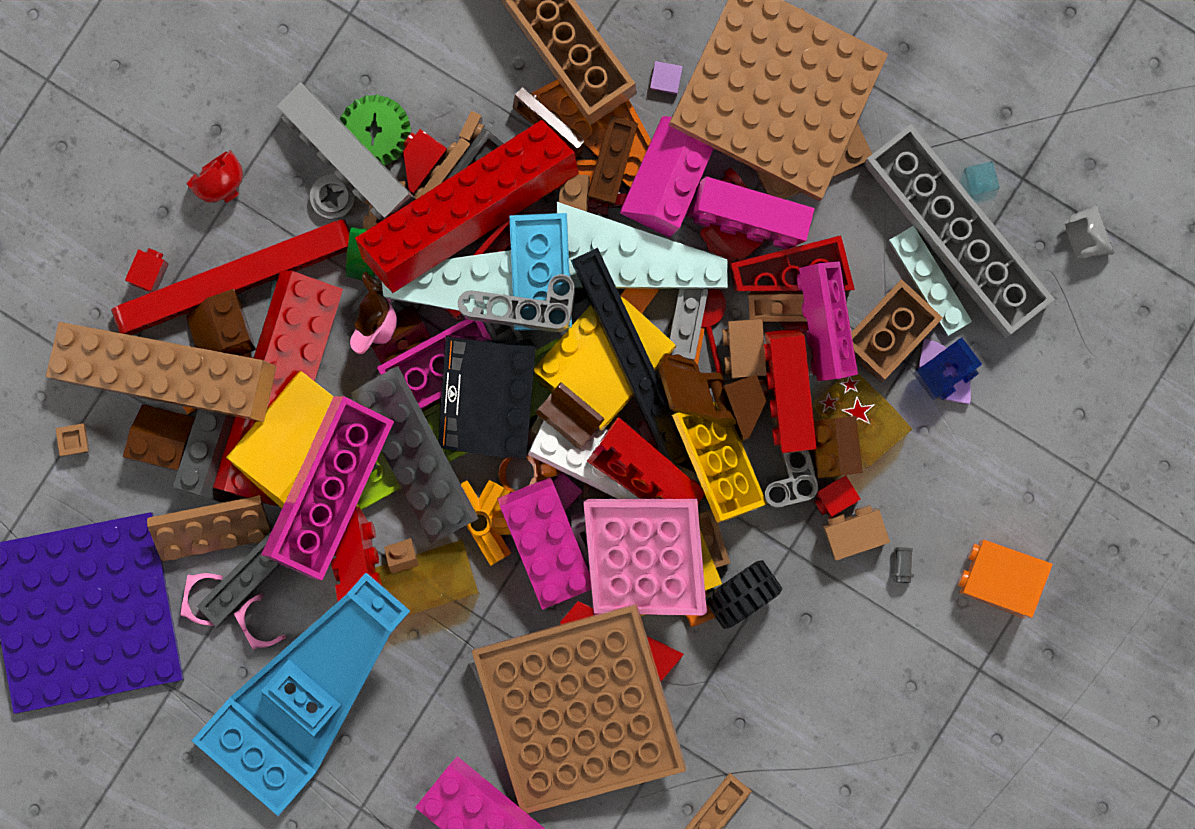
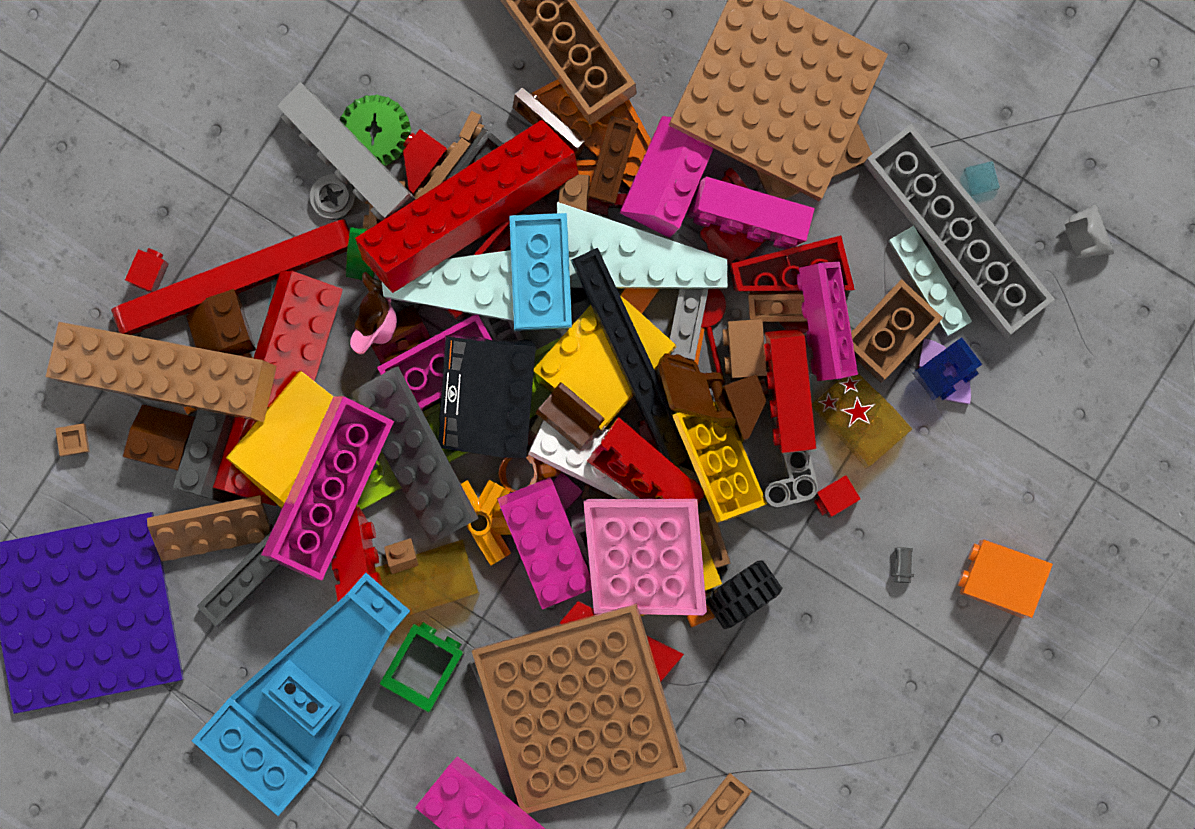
bright pink cap [180,573,223,626] -> none
red cylinder [186,150,244,203] -> none
bright pink cap [234,593,286,650] -> none
light grey beam [458,274,575,332] -> none
lavender tile [650,61,683,95] -> none
reddish brown slope [812,416,863,478] -> none
medium nougat brick [822,505,890,560] -> none
none -> green window [379,622,465,712]

